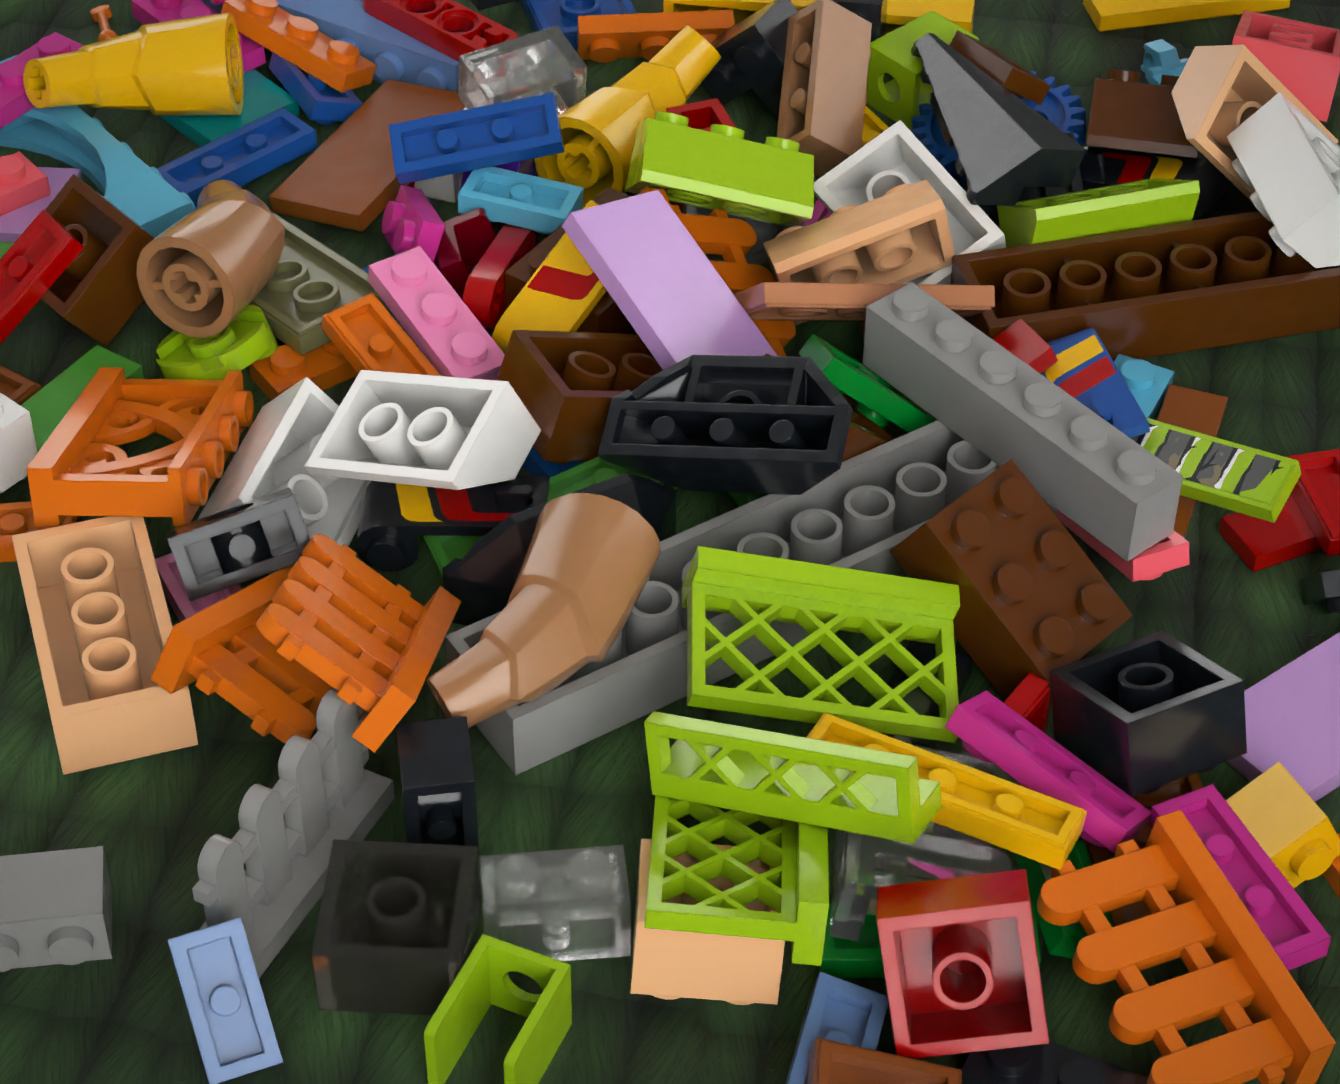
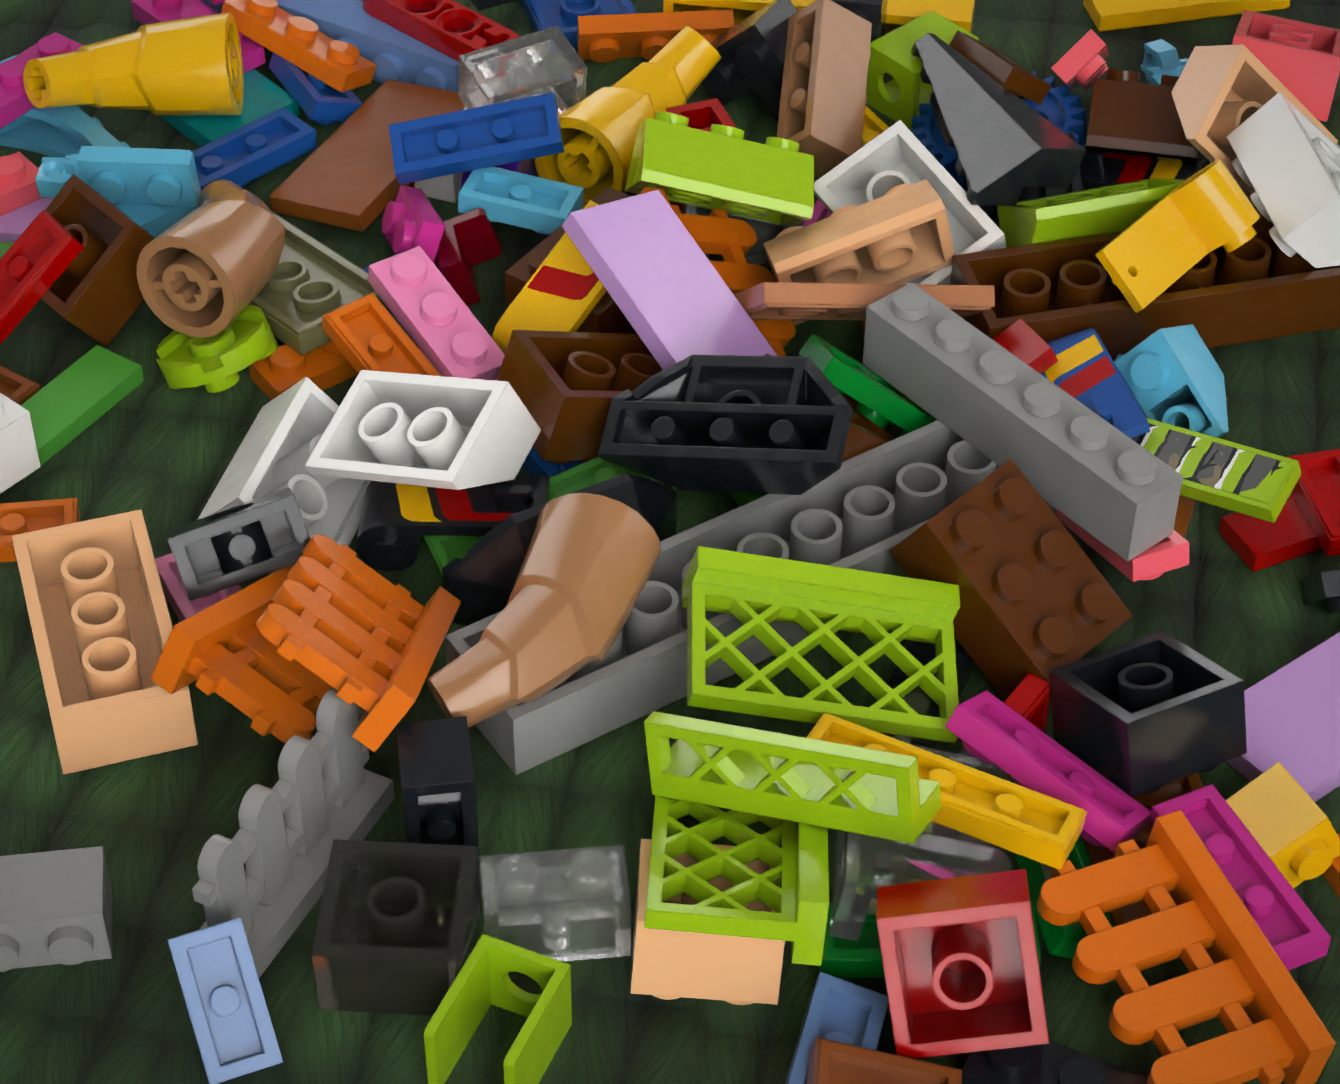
orange fence [27,367,254,527] -> none
orange hinge [90,5,118,42] -> none
red beam [463,225,536,329] -> none
none -> medium azure hinge [35,146,201,208]
none -> coral plate [1051,29,1110,92]
none -> yellow door [1095,159,1260,313]
none -> medium azure slope [1114,324,1229,438]

